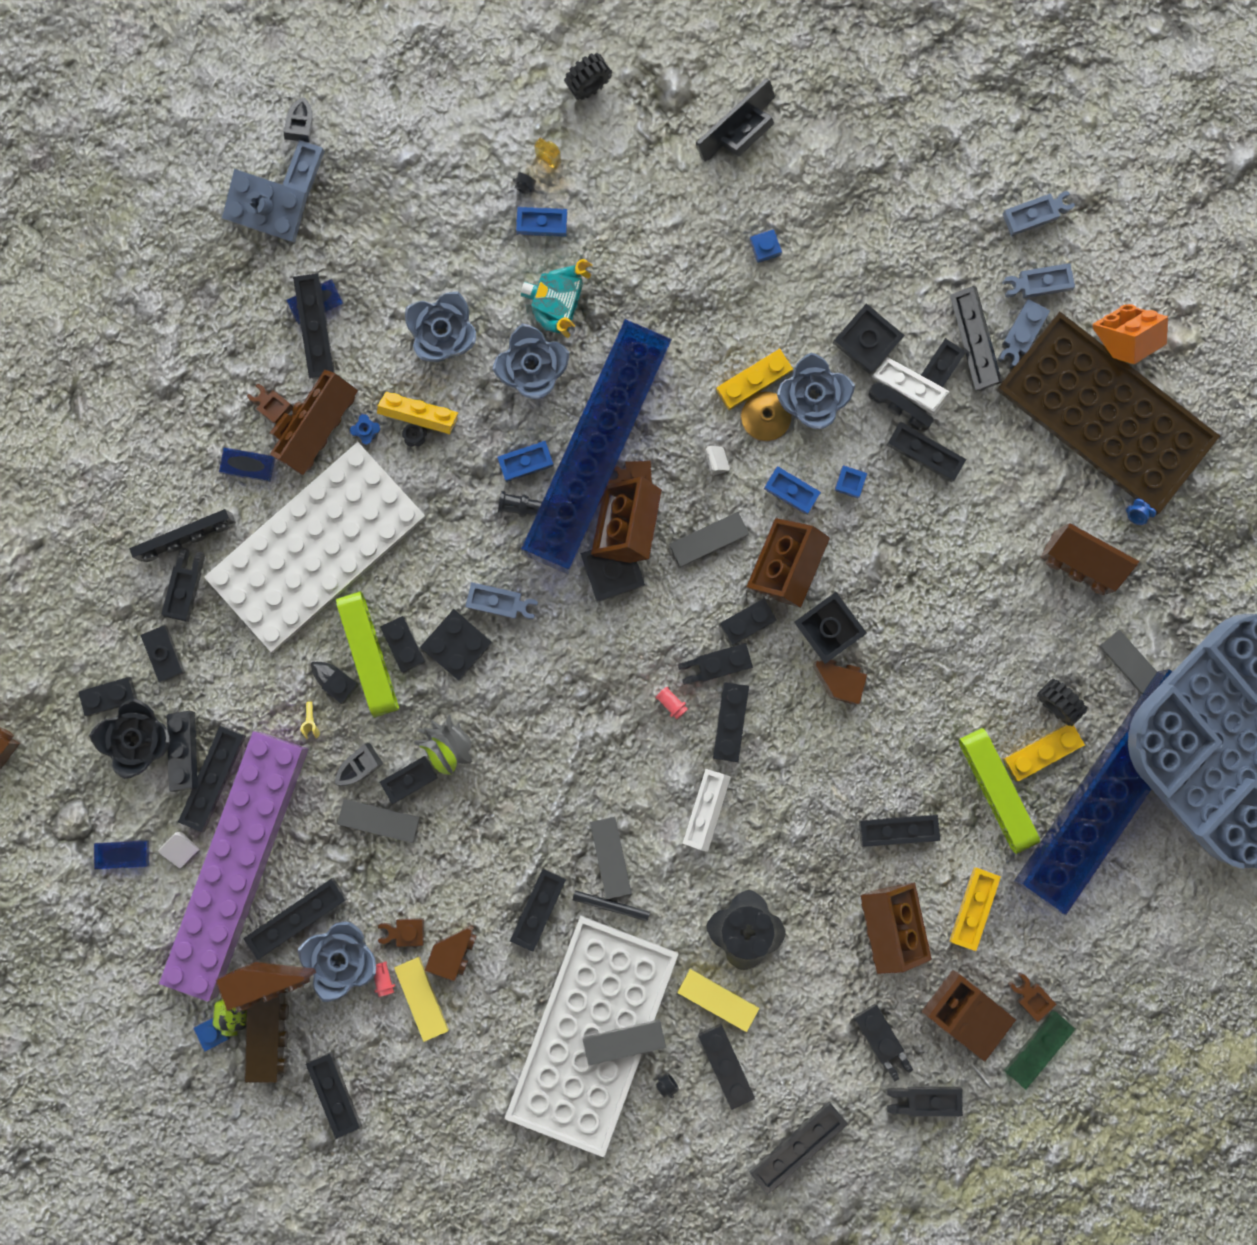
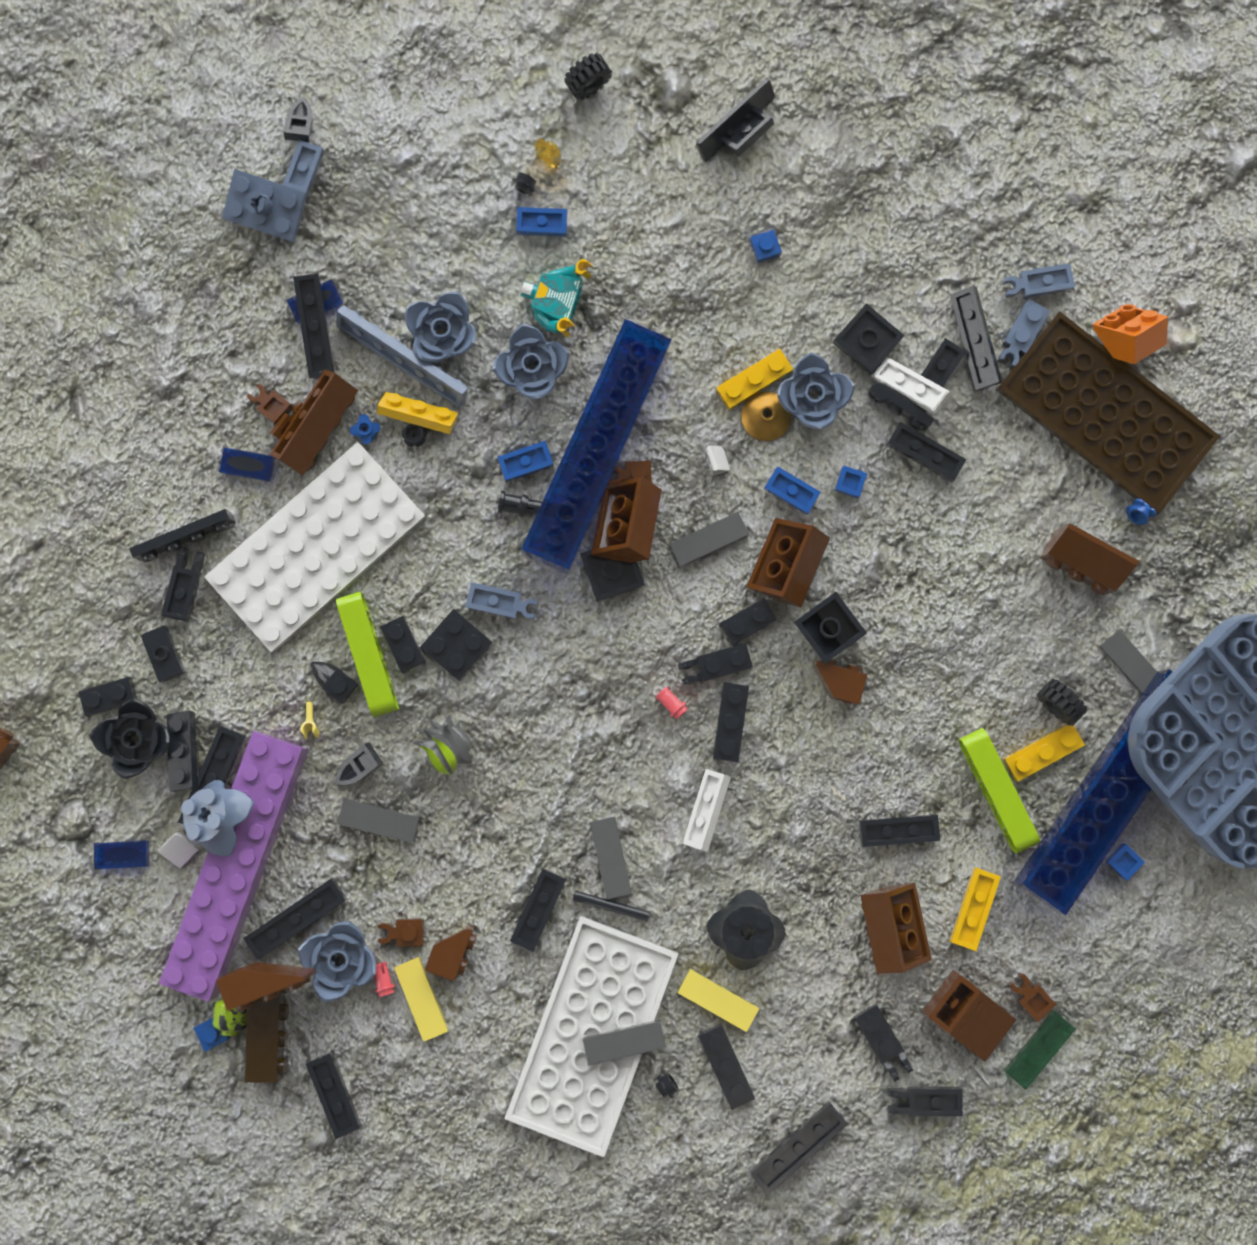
black plate [380,756,438,804] -> none
sand blue plate [1002,191,1075,236] -> none
none -> sand blue brick [181,780,254,856]
none -> sand blue plate [336,305,468,408]
none -> blue plate [1105,843,1145,881]

